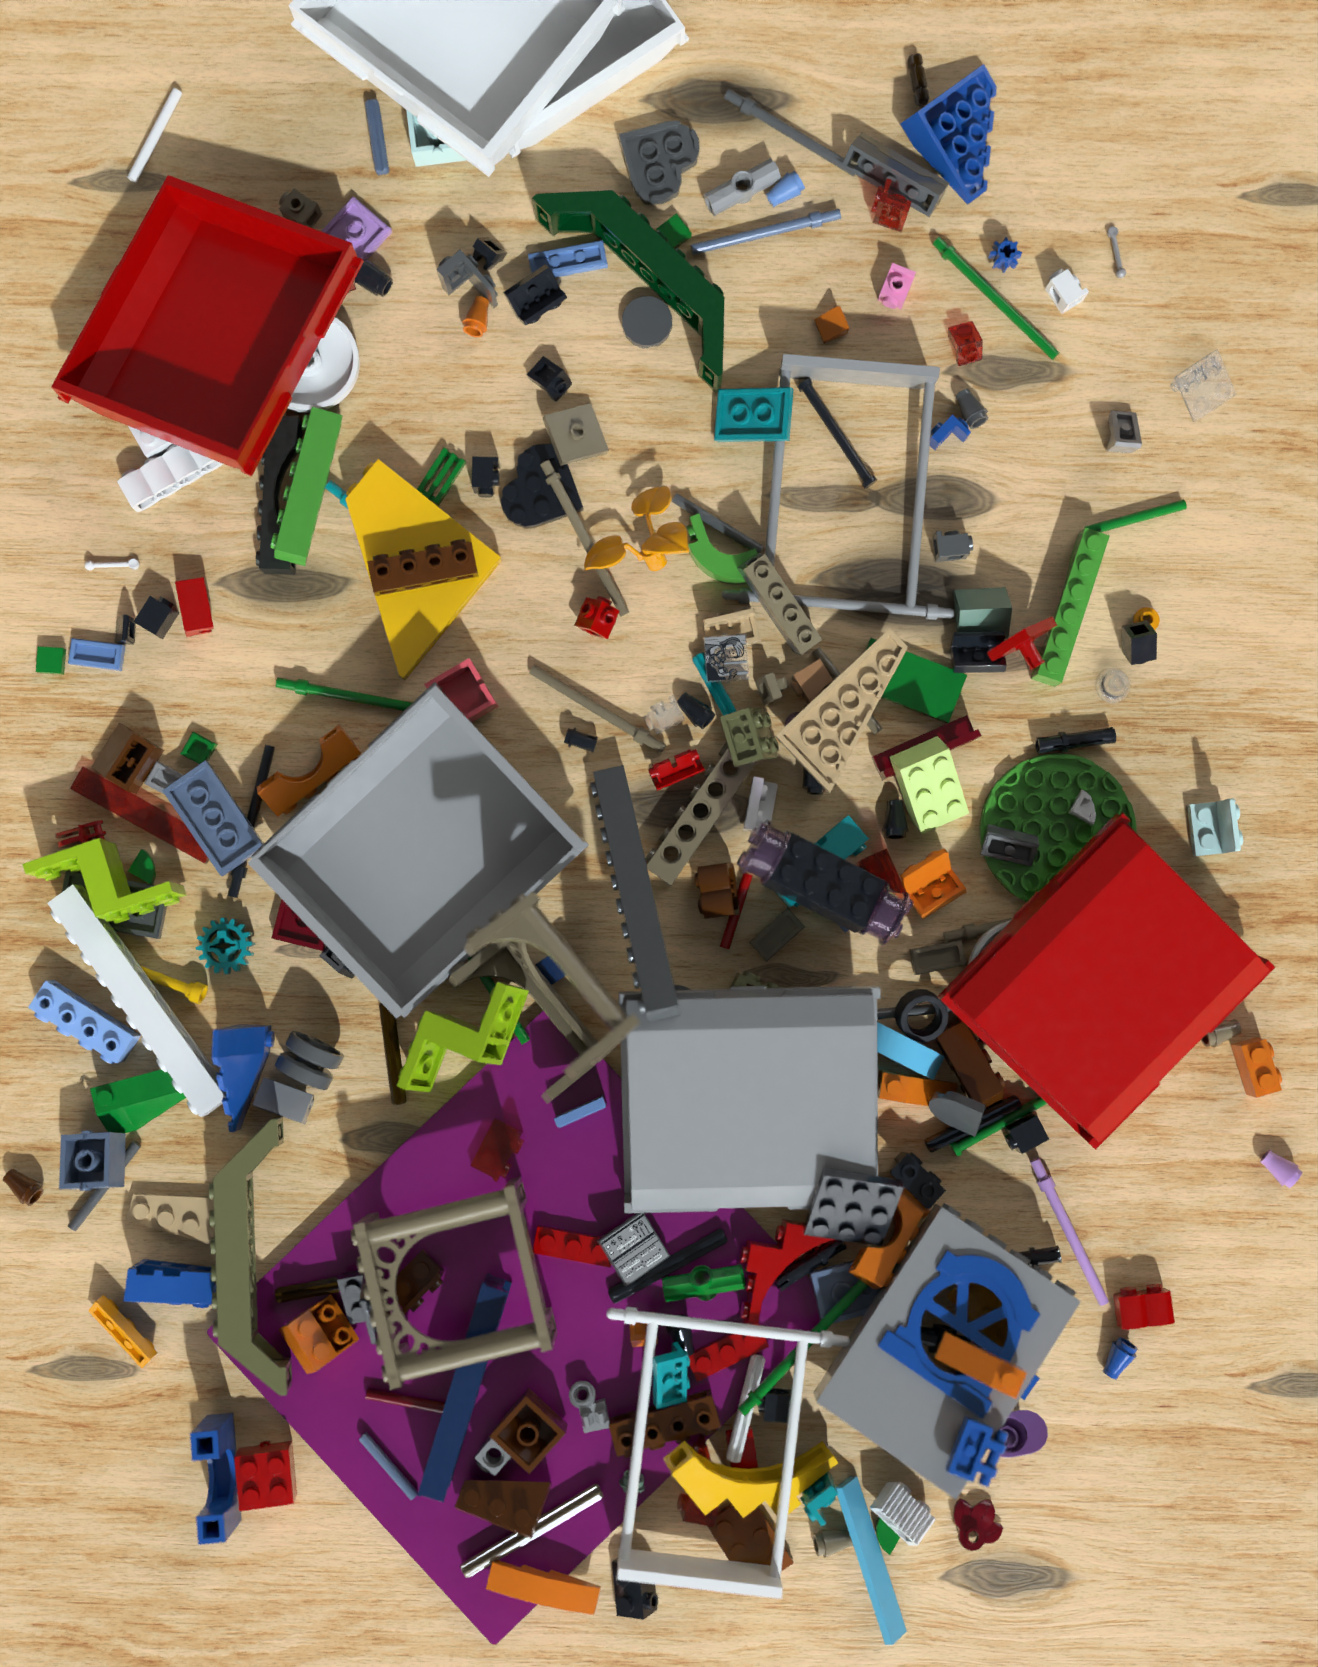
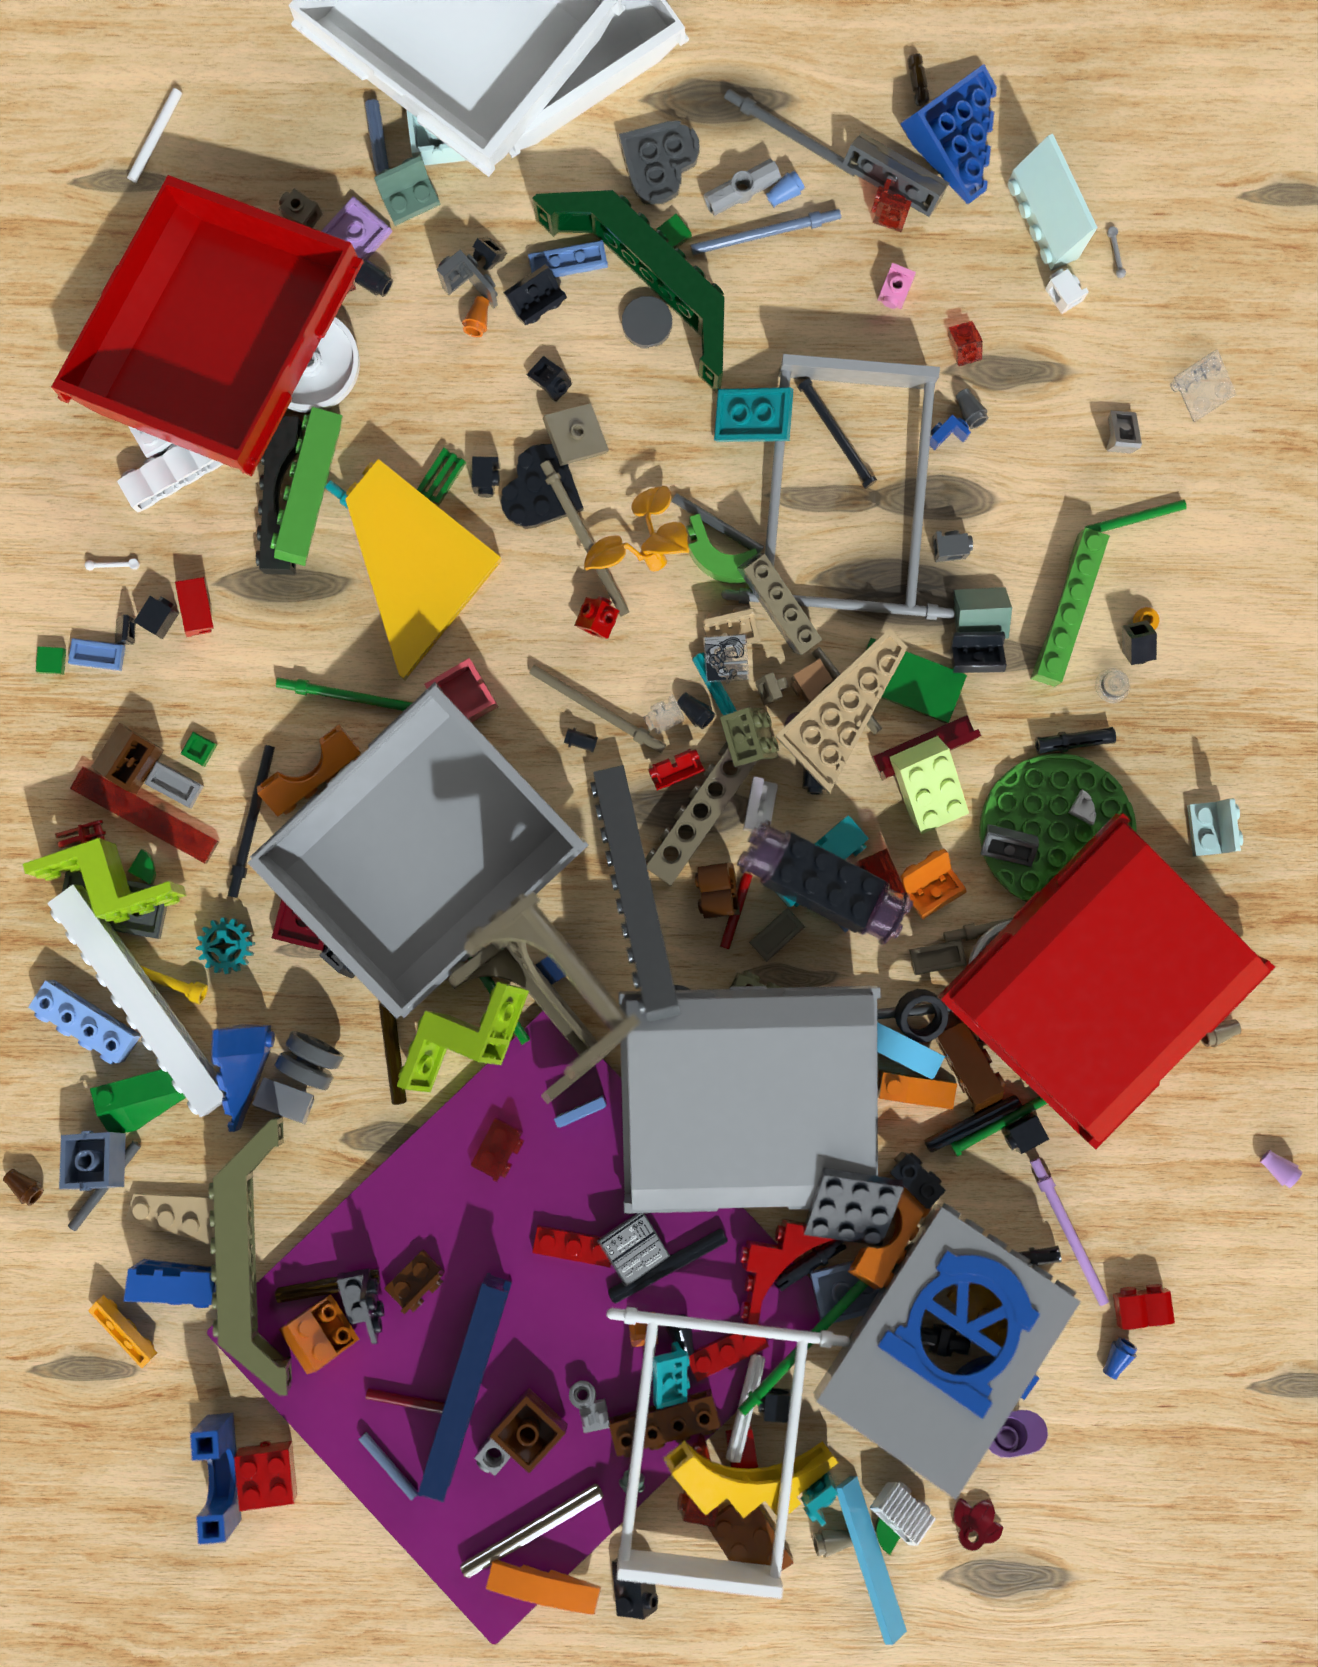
sand blue plate [162,760,264,876] -> none
dark tan arch [351,1176,558,1390] -> none
reddish brown brick [367,539,479,596] -> none
reddish brown wedge [455,1480,552,1539] -> none
green piece [662,1265,746,1302] -> none
orange slope [814,305,849,343] -> none
black cone [882,800,909,839] -> none
dark grey tile [929,1091,986,1137] -> none
green bar [932,237,1060,361] -> none
orange slope [934,1332,1027,1399] -> none
blue plate [945,1416,1008,1487] -> none
red tile [987,617,1057,670] -> none
blue gear [988,237,1022,273] -> none
orange brick [1231,1037,1282,1098] -> none
none -> sand green bracket [374,156,440,226]
none -> light aqua slope [1008,134,1098,271]

